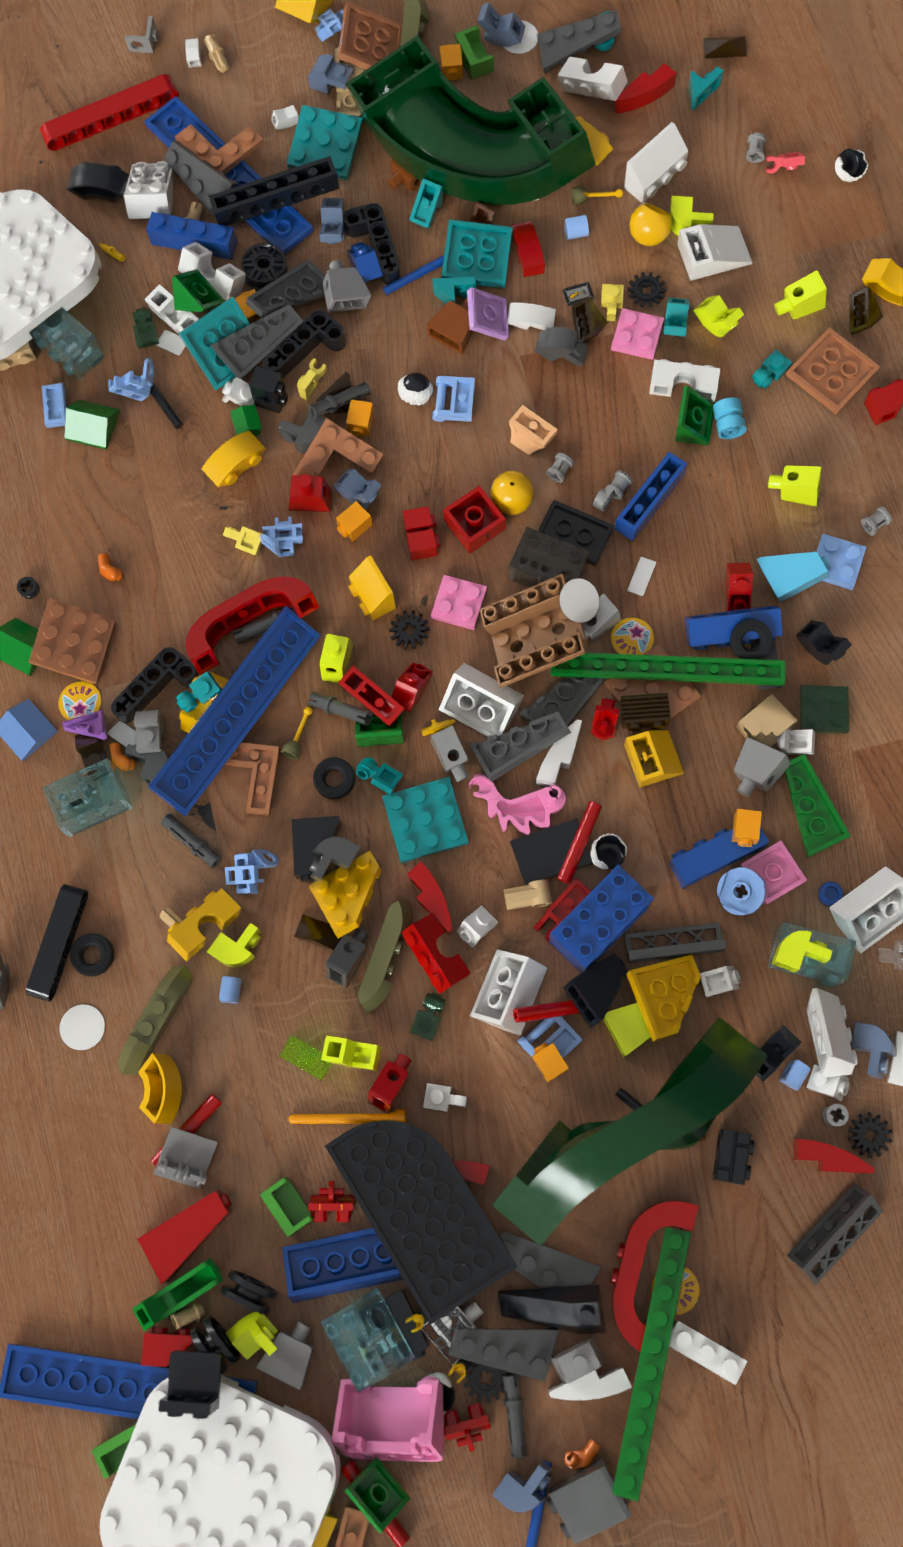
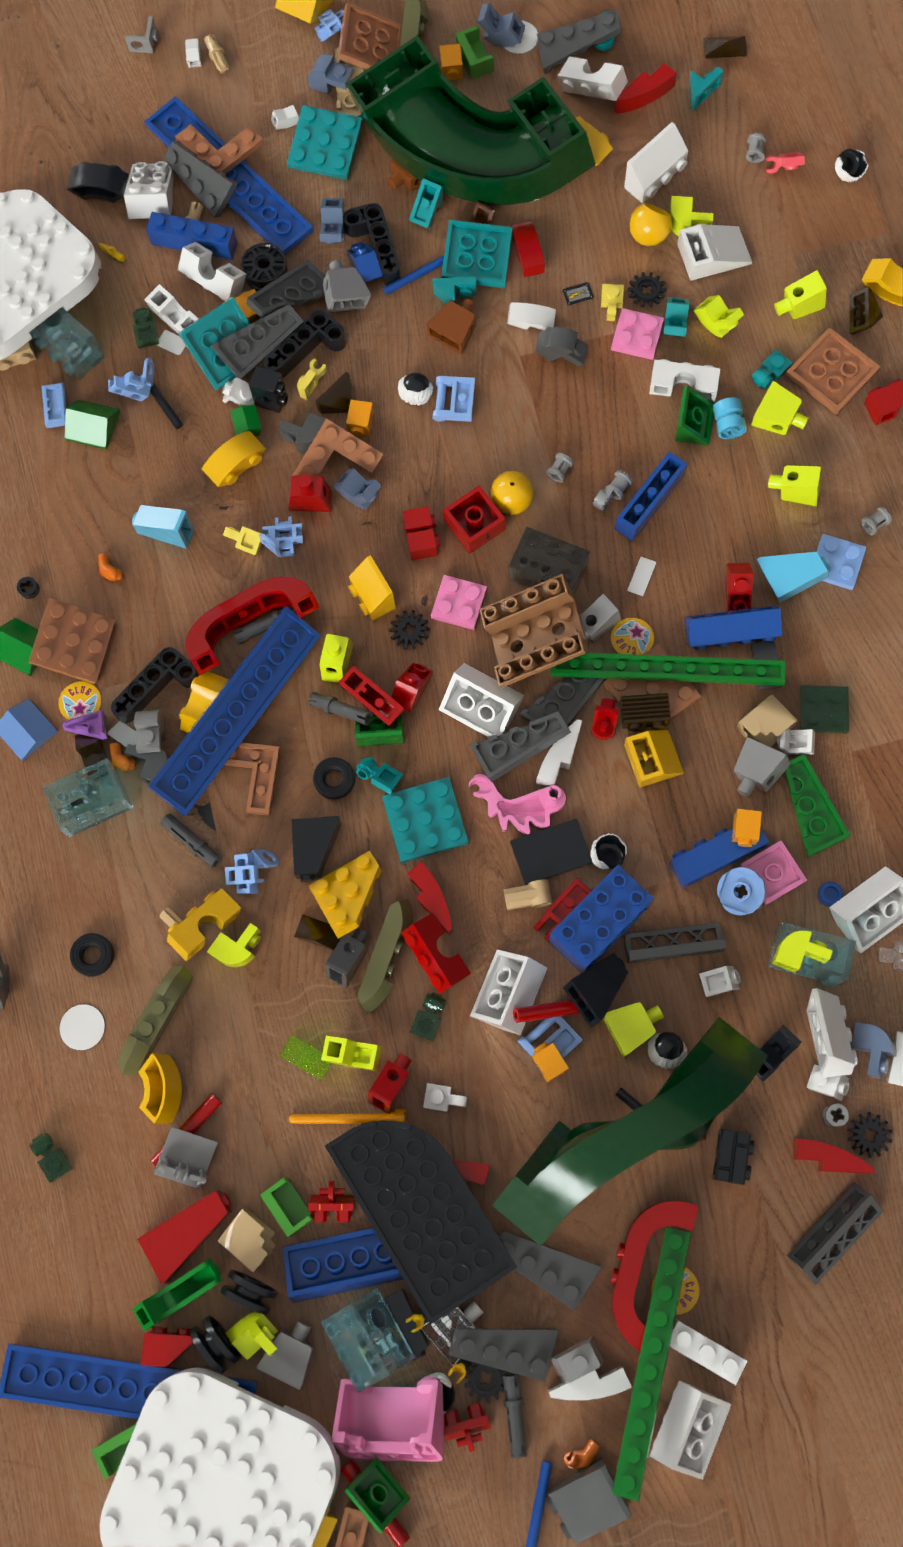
black beam [26,884,88,1002] -> none
red beam [40,74,179,151] -> none
black bracket [158,1350,222,1419] -> none
tan pin [170,1302,205,1330] -> none
green slope [172,269,225,312] -> none
teal plate [176,671,222,713] -> none
black brick [208,156,340,226] -> none
light blue brick [219,976,242,1004] -> none
hinge [281,707,313,760] -> none
dark grey pin [308,382,371,419] -> none
dark grey brick [309,837,360,882] -> none
light orange brick [336,501,373,542] -> none
yellow helmet [421,719,455,737] -> none
light grey torso [430,726,469,782] -> none
white bracket [456,905,498,948] -> none
lavender tile [467,287,509,341] -> none
sand blue brick [492,1462,553,1512] -> none
black wedge [498,1285,605,1334] -> none
light nougat slope [509,405,558,455] -> none
black tile [535,499,615,566] -> none
red piece [557,801,602,884] -> none
white sticker [560,578,599,623] -> none
light blue brick [564,215,589,240] -> none
hinge [572,187,623,205] -> none
dark brown slope [572,296,608,343] -> none
yellow plate [626,955,701,1042] -> none
black tyre [730,619,772,660] -> none
light blue brick [779,1060,811,1091] -> none
black brick [796,620,852,665] -> none
none -> clear green plate [29,1133,73,1183]
none -> medium azure slope [132,505,194,549]
none -> tan piece [218,1208,275,1273]
none -> hair [648,1032,687,1069]
none -> white slope [650,1380,731,1480]
none -> neon yellow torso [751,381,809,435]

